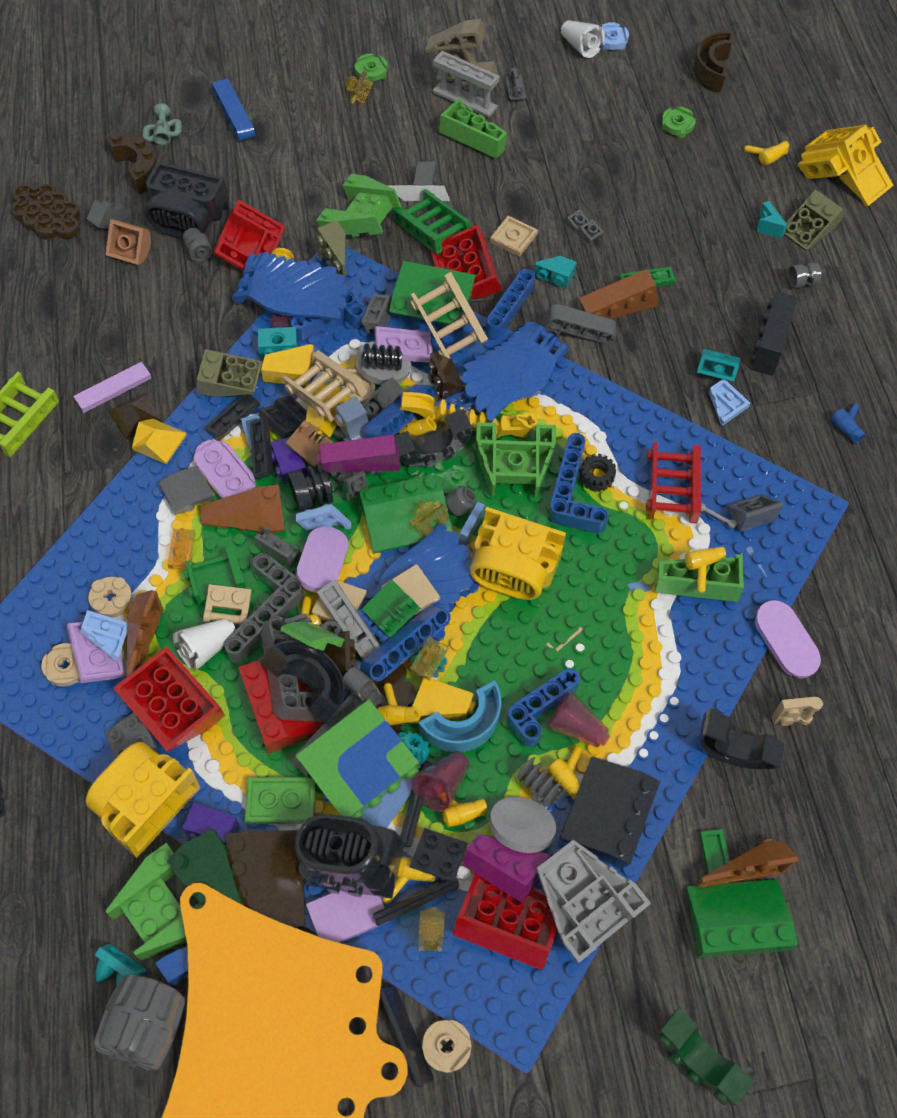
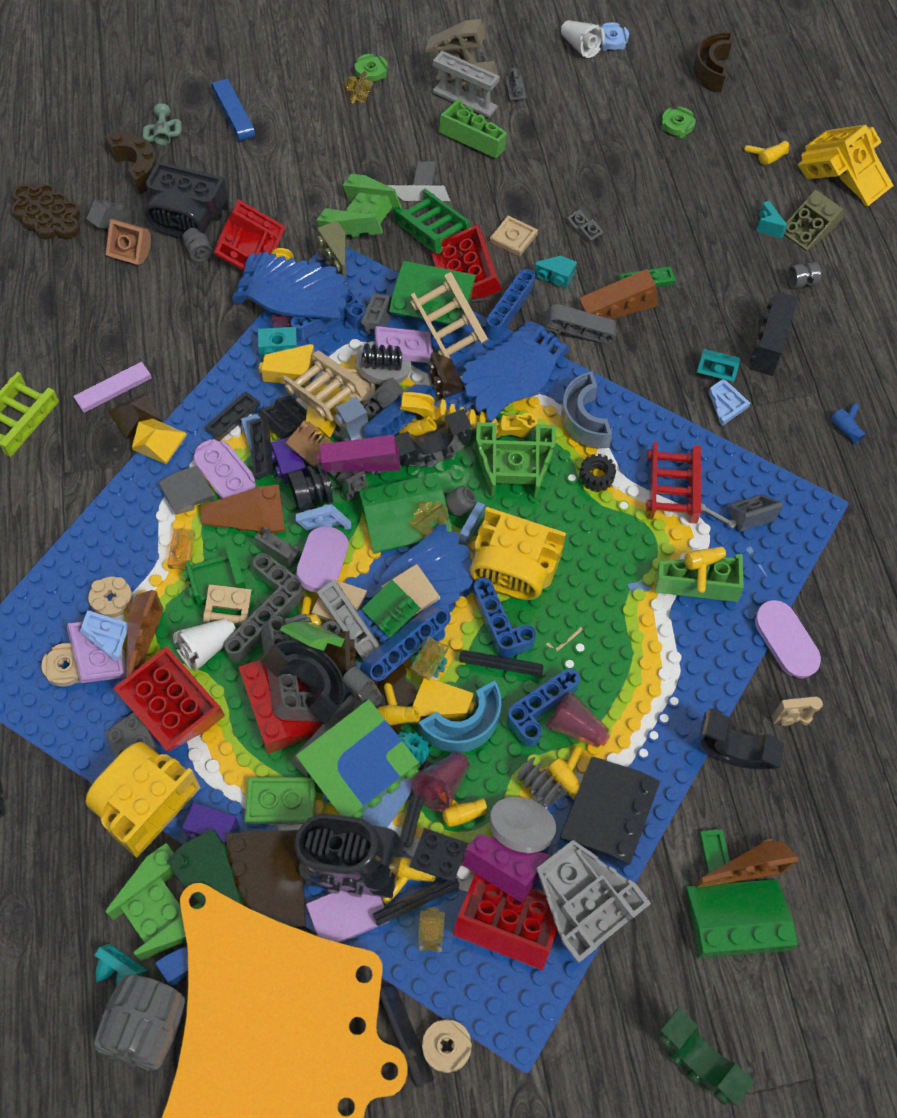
olive slope [196,349,262,397] -> none
blue beam [549,433,608,533] -> none
none -> black axle [459,650,544,676]
none -> blue beam [473,578,536,658]
none -> sand blue brick [561,371,612,448]

